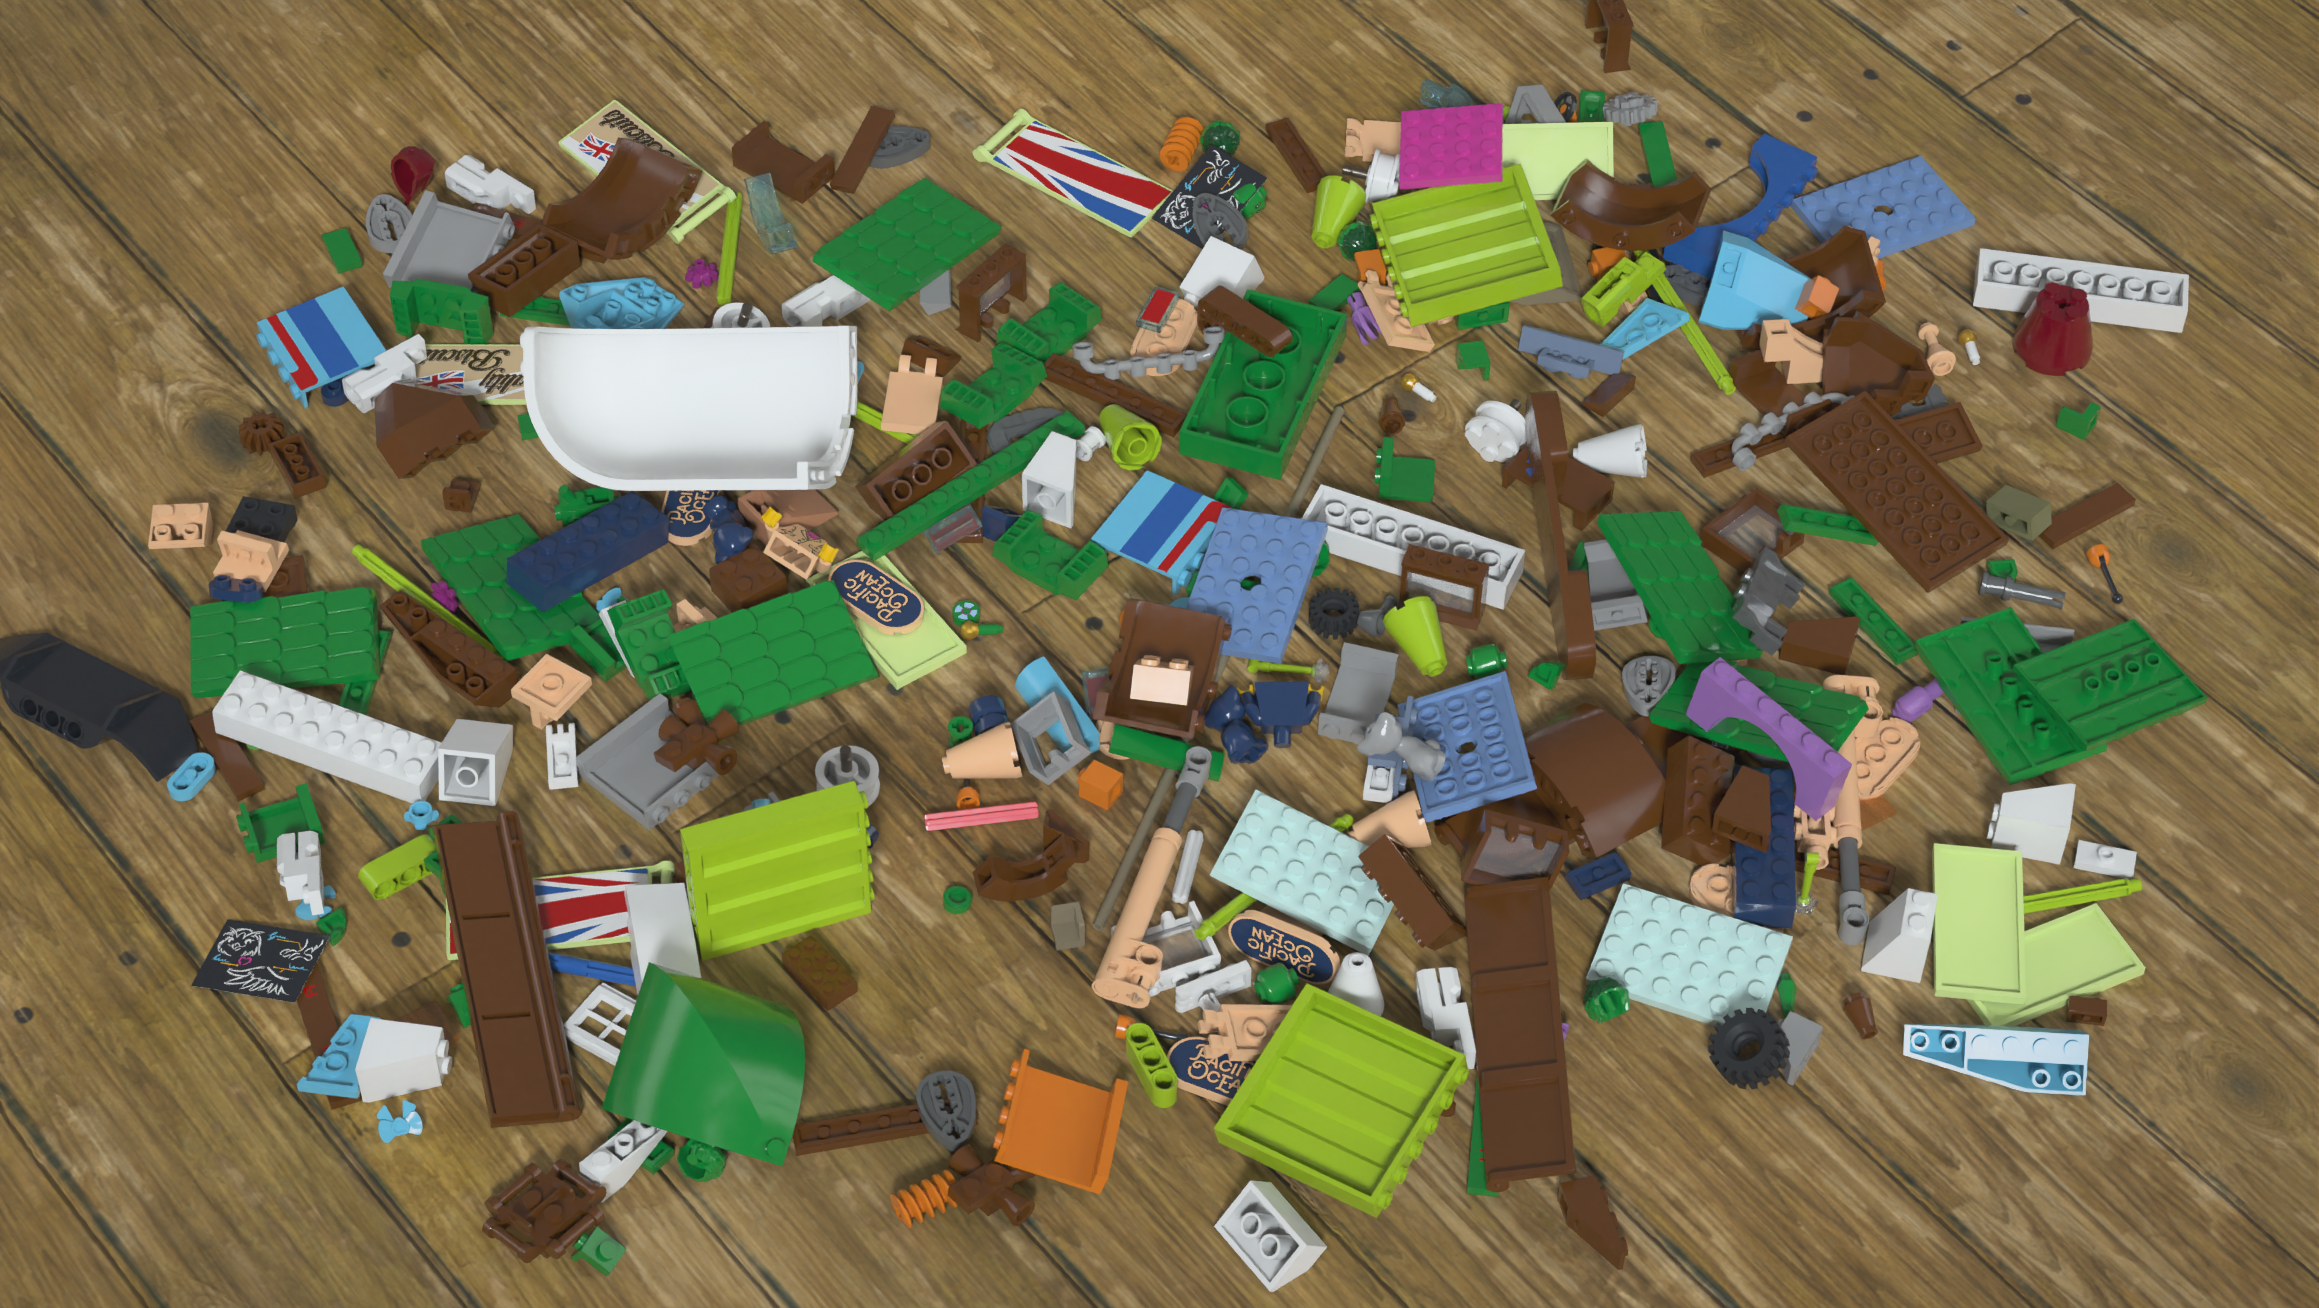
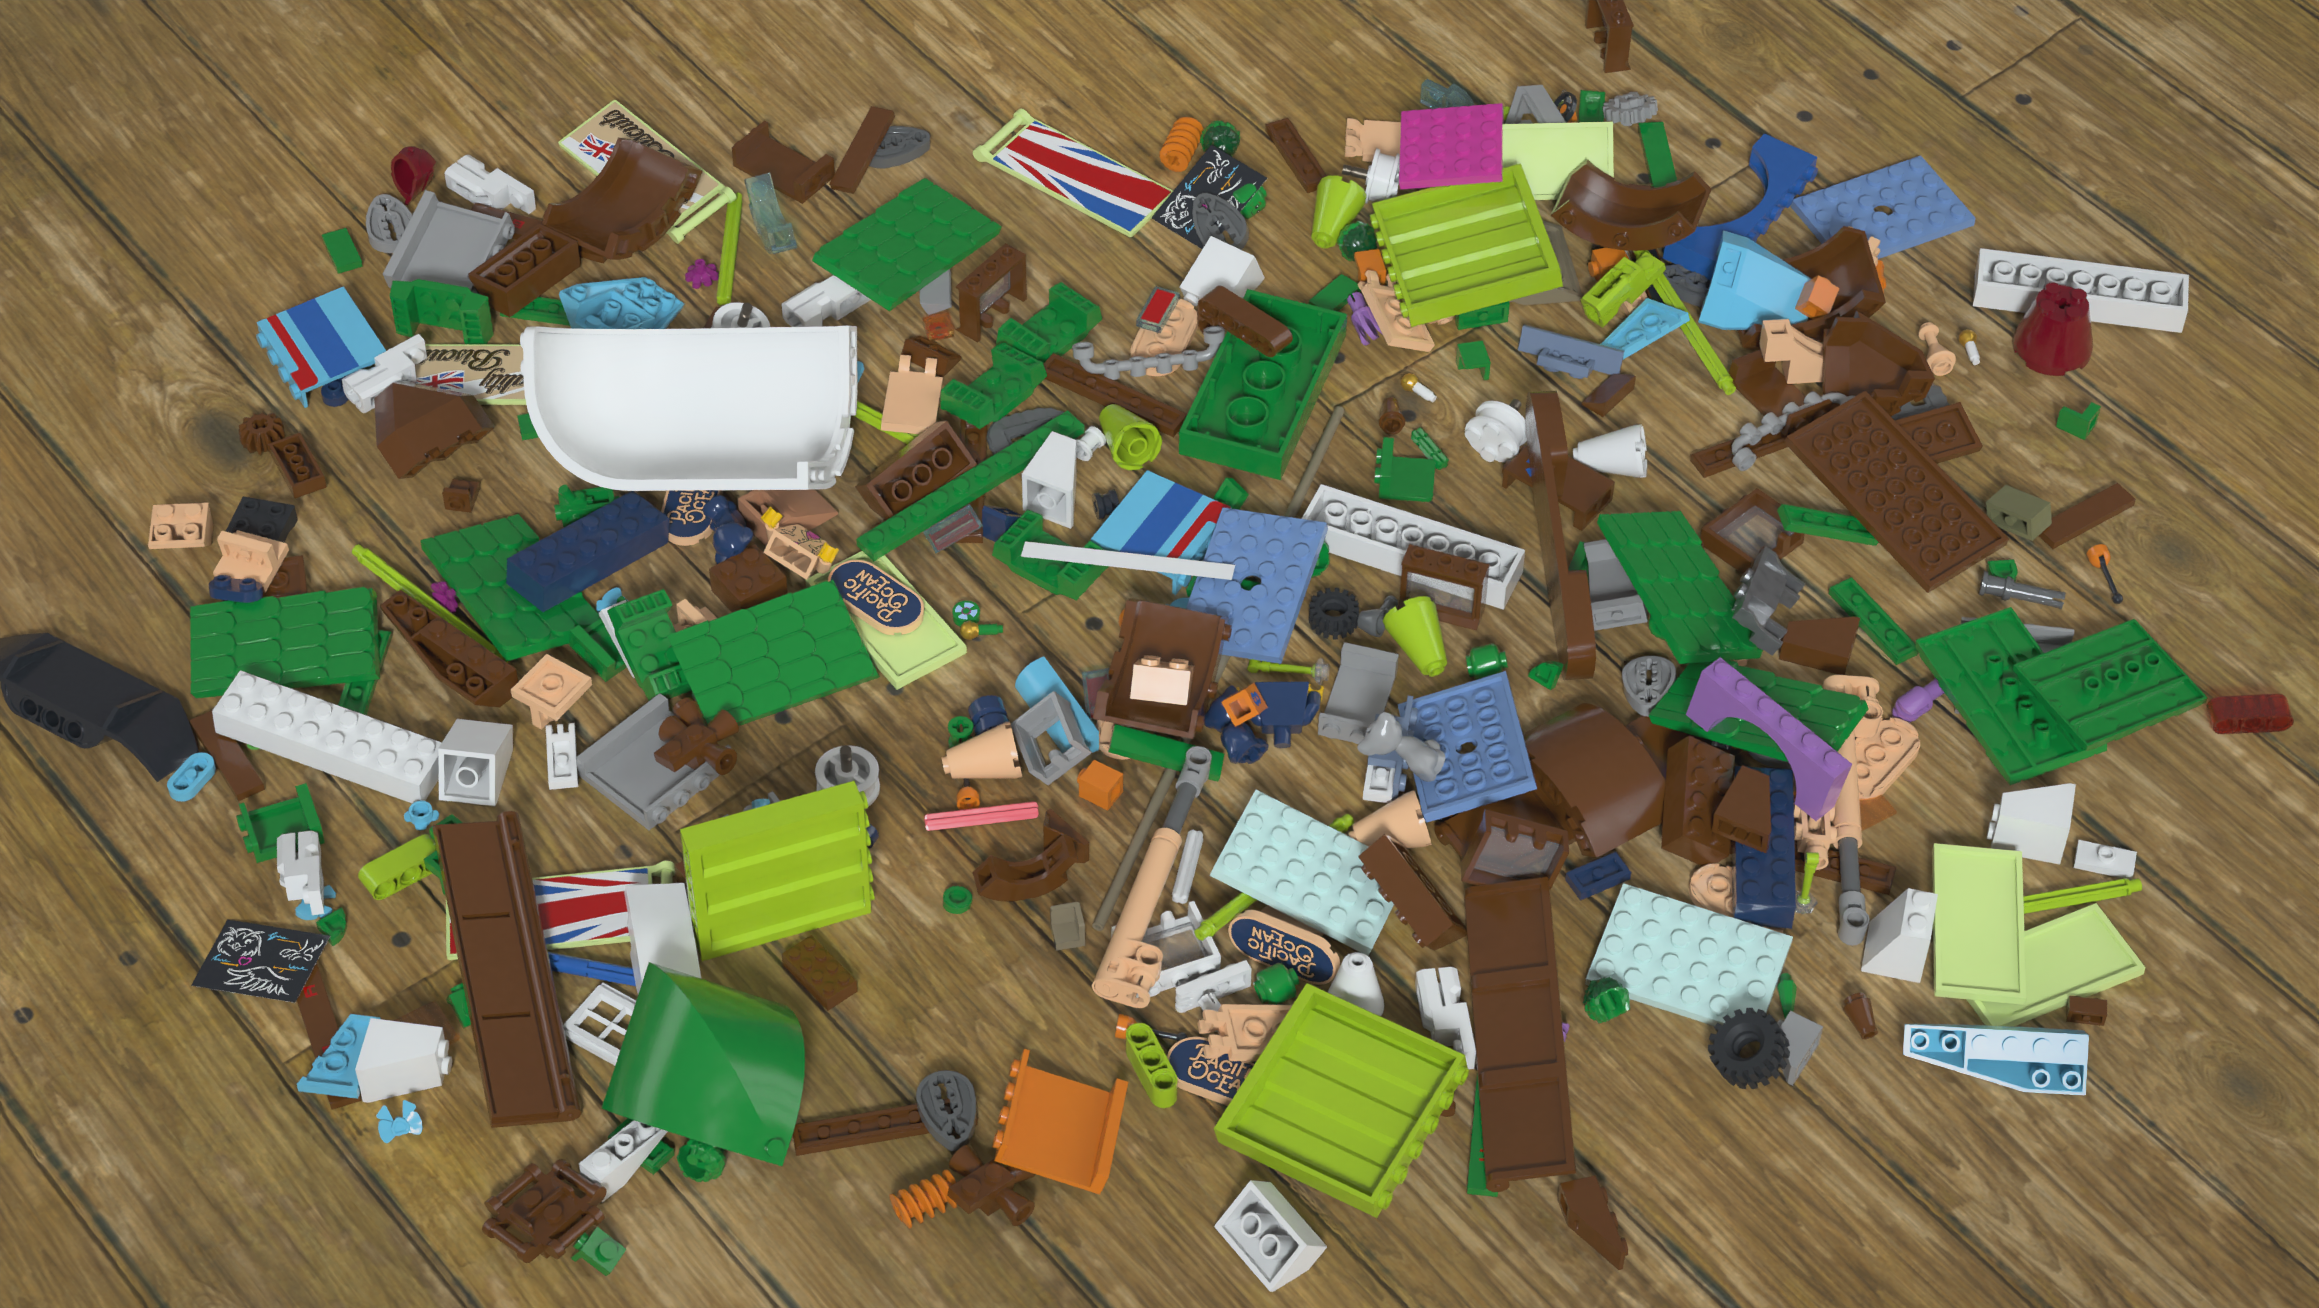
none -> clear orange tile [923,313,954,341]
none -> white sticker [1021,541,1235,580]
none -> black wheel [1092,489,1119,520]
none -> orange brick [1221,683,1268,727]
none -> green axle [1411,427,1449,470]
none -> clear red beam [2206,694,2294,734]

